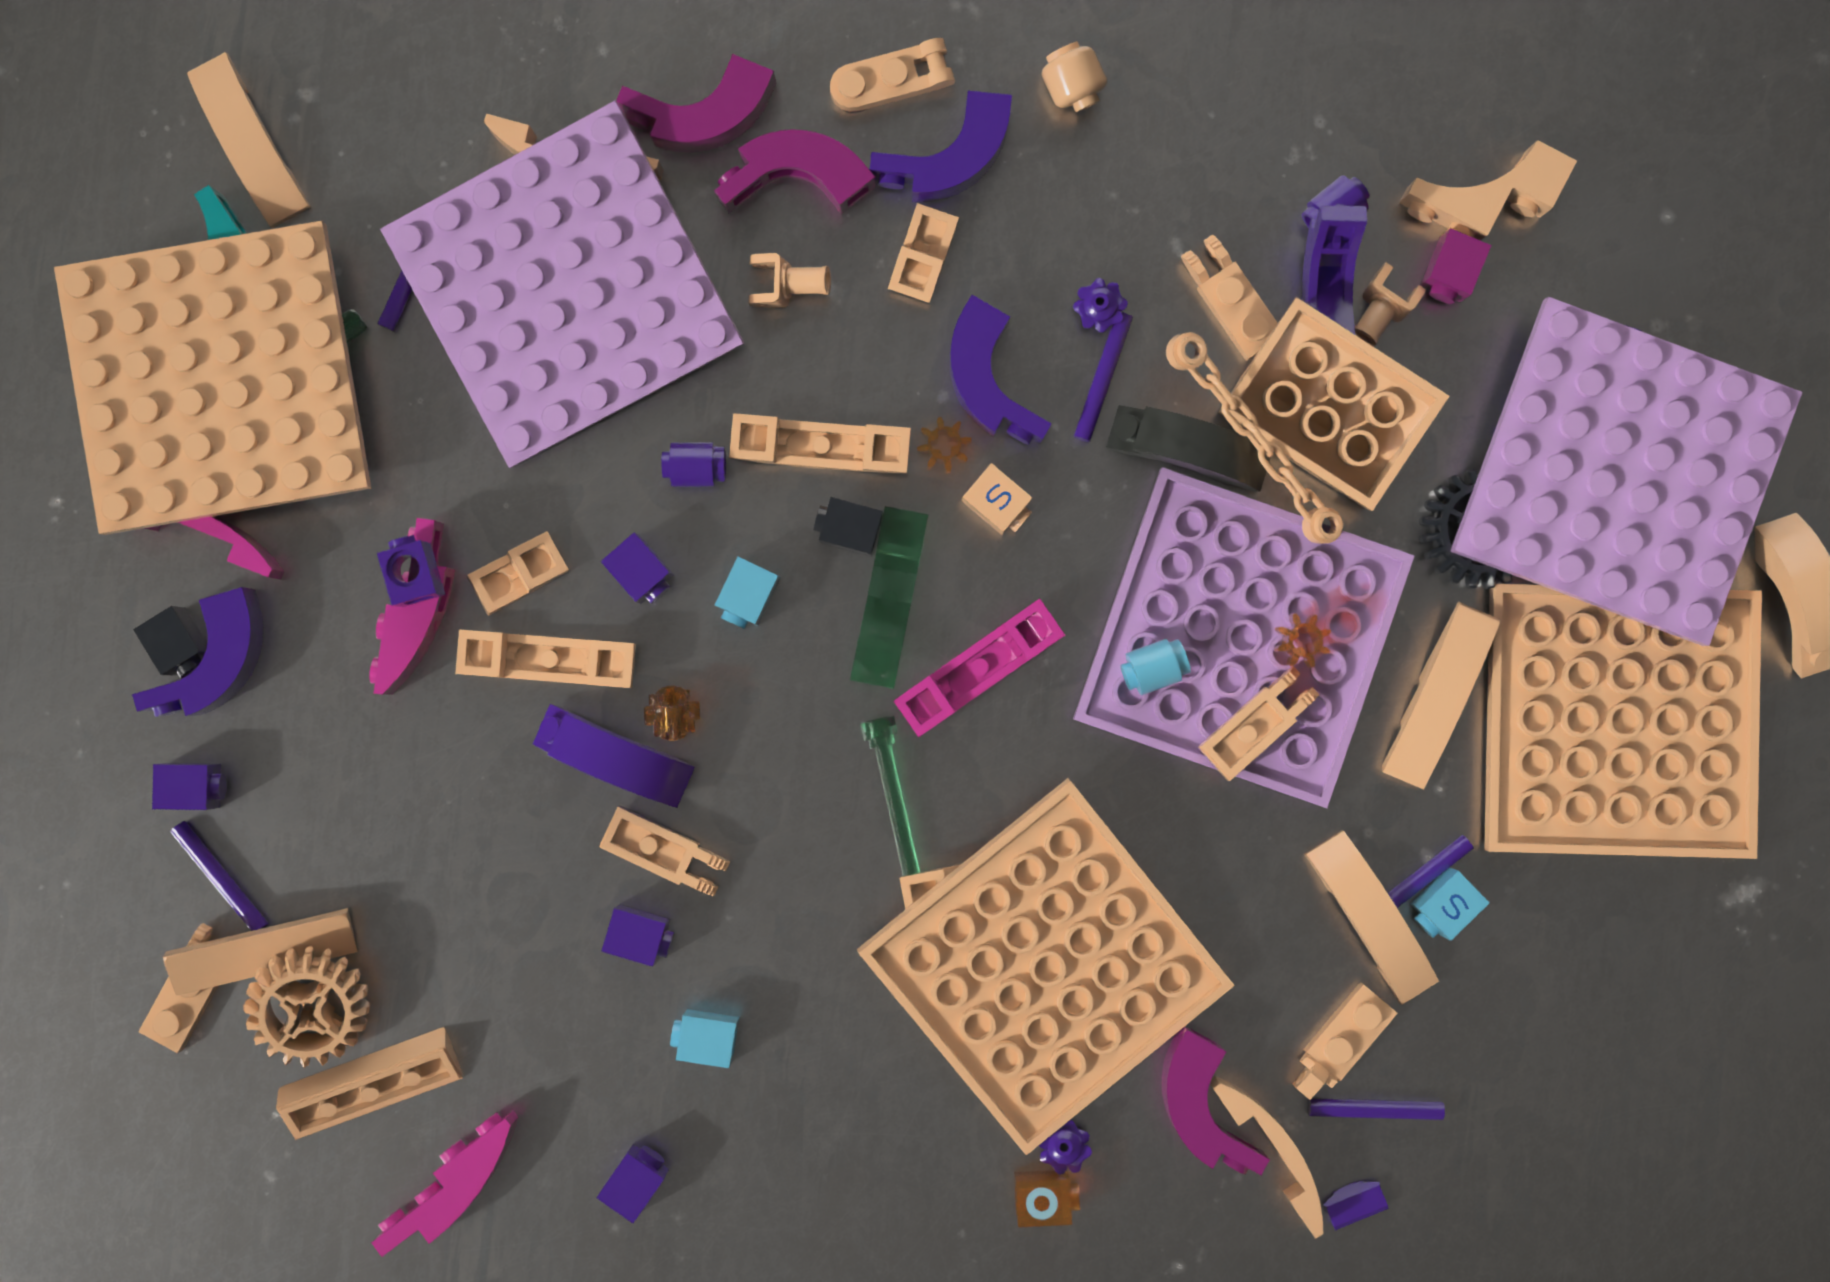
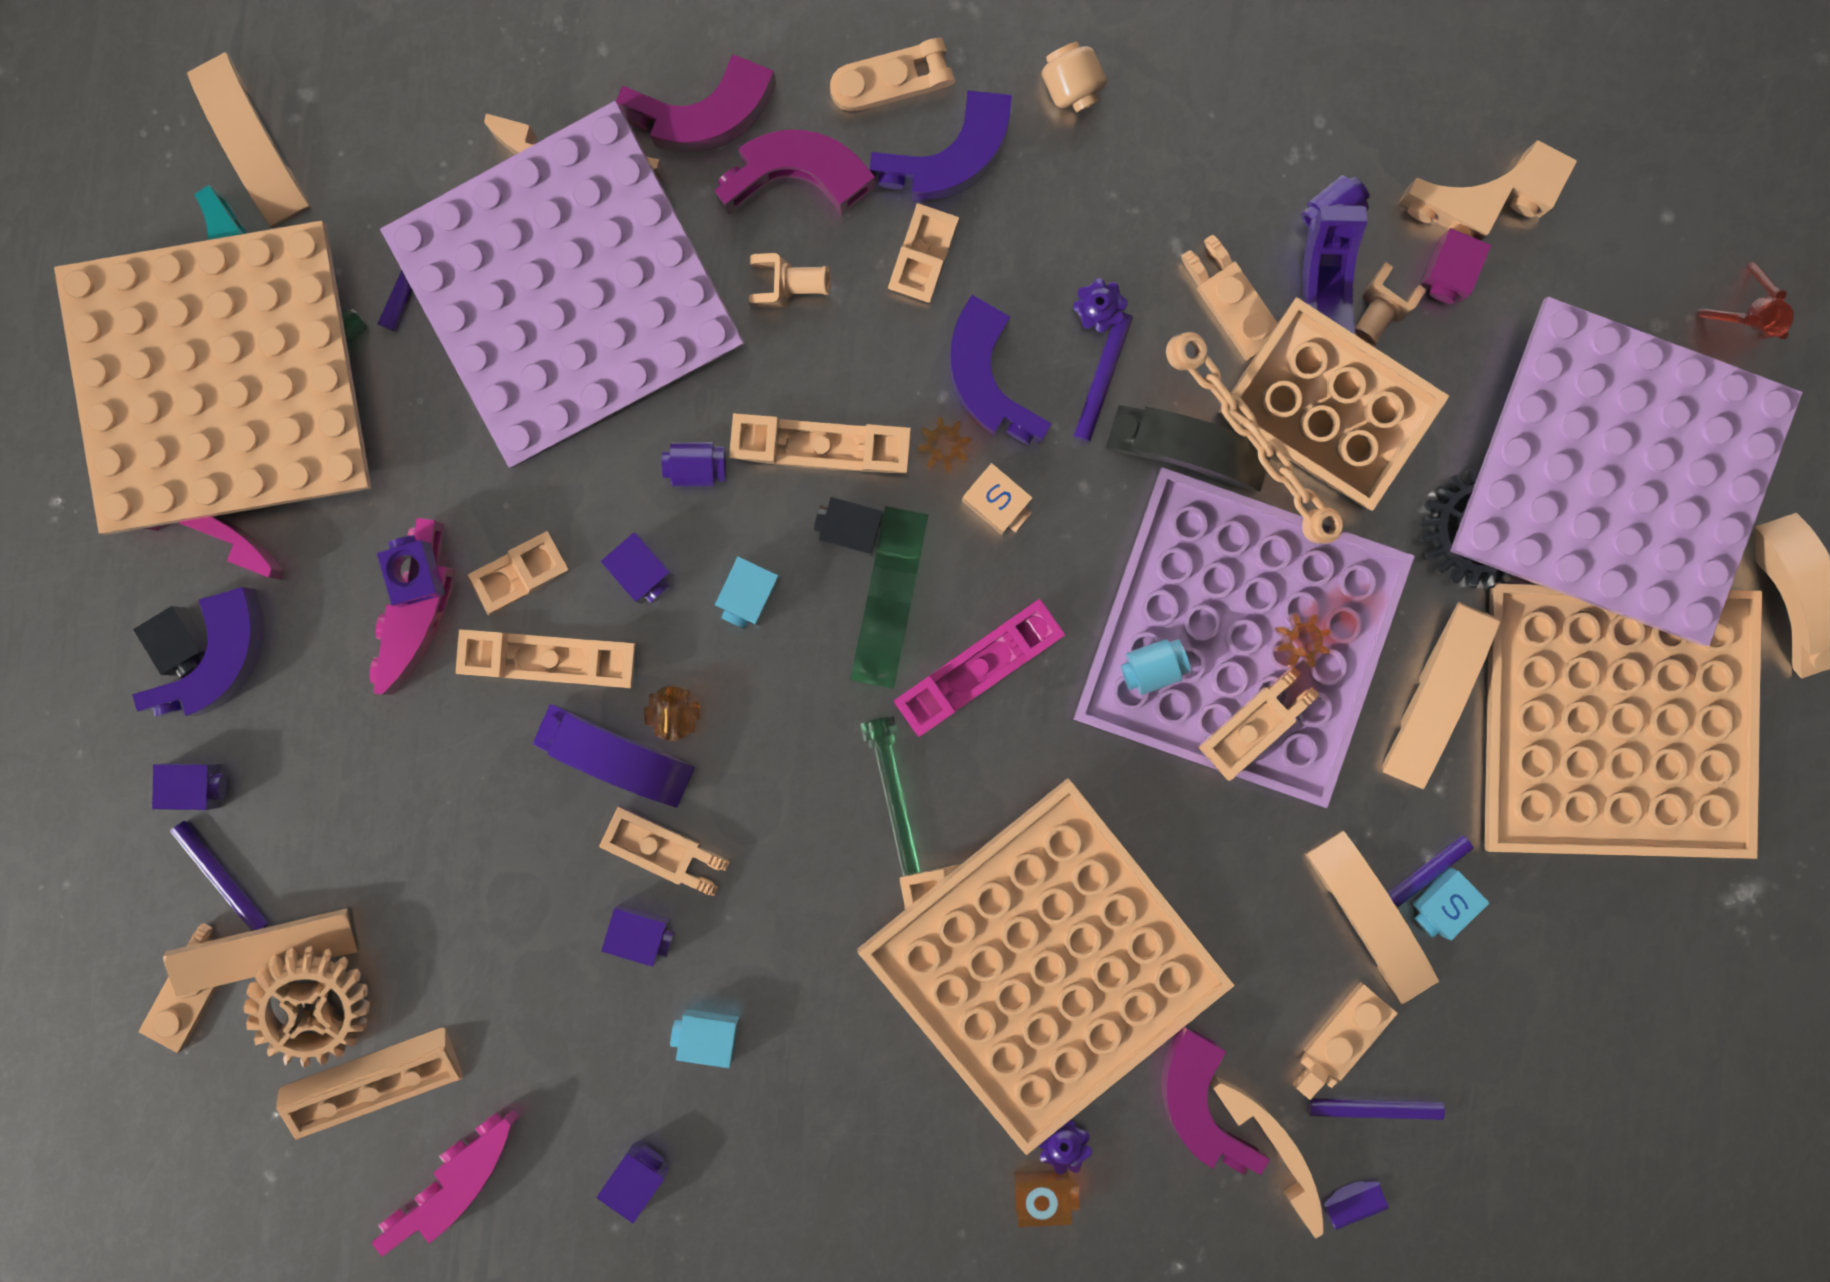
none -> clear red plant [1697,262,1794,340]

